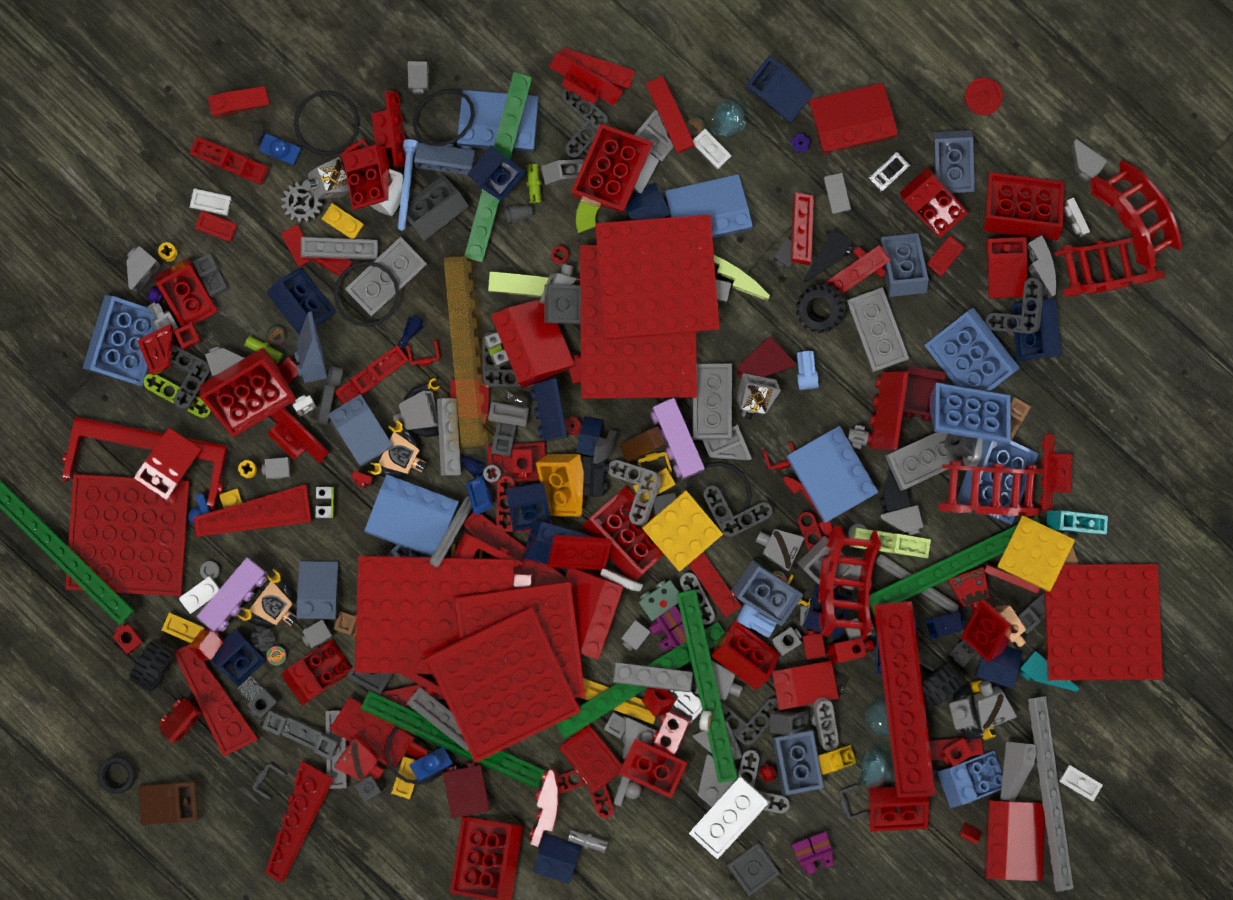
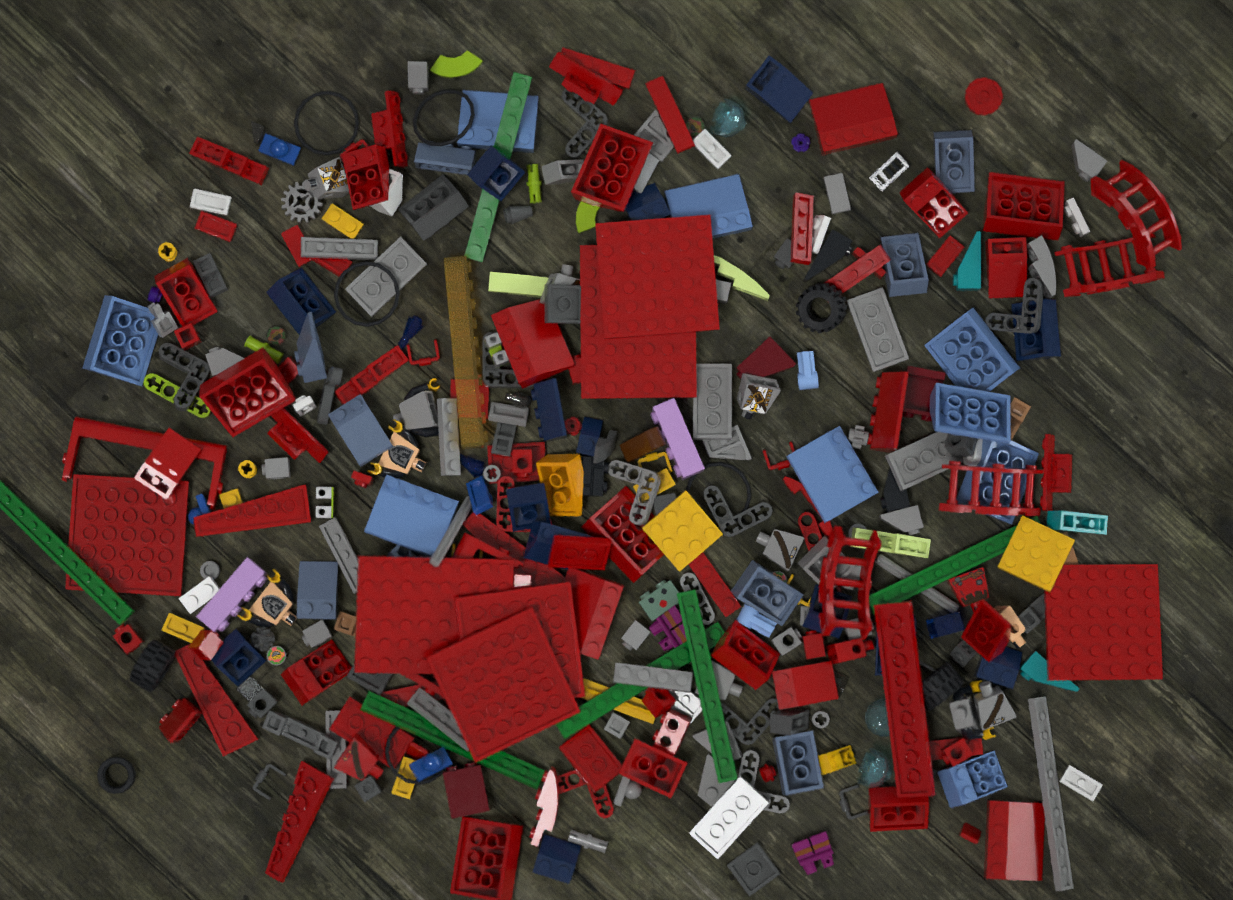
light grey slope [126,246,161,294] -> none
red wing [137,324,173,376] -> none
reddish brown slope [138,781,199,825] -> none
red slope [207,86,270,119] -> none
light blue piece [398,139,419,231] -> none
red bush [551,246,568,264] -> none
white tile [600,569,642,591] -> none
light grey wing [623,716,656,759] -> none
white tile [700,711,712,731] -> none
light grey beam [813,697,839,751] -> none
red tile [984,562,1040,593] -> none
light grey slope [1000,742,1036,801] -> none
none -> light grey tile [319,517,358,594]
none -> lime tile [430,50,483,78]
none -> white plate [812,215,831,254]
none -> teal slope [953,231,981,291]

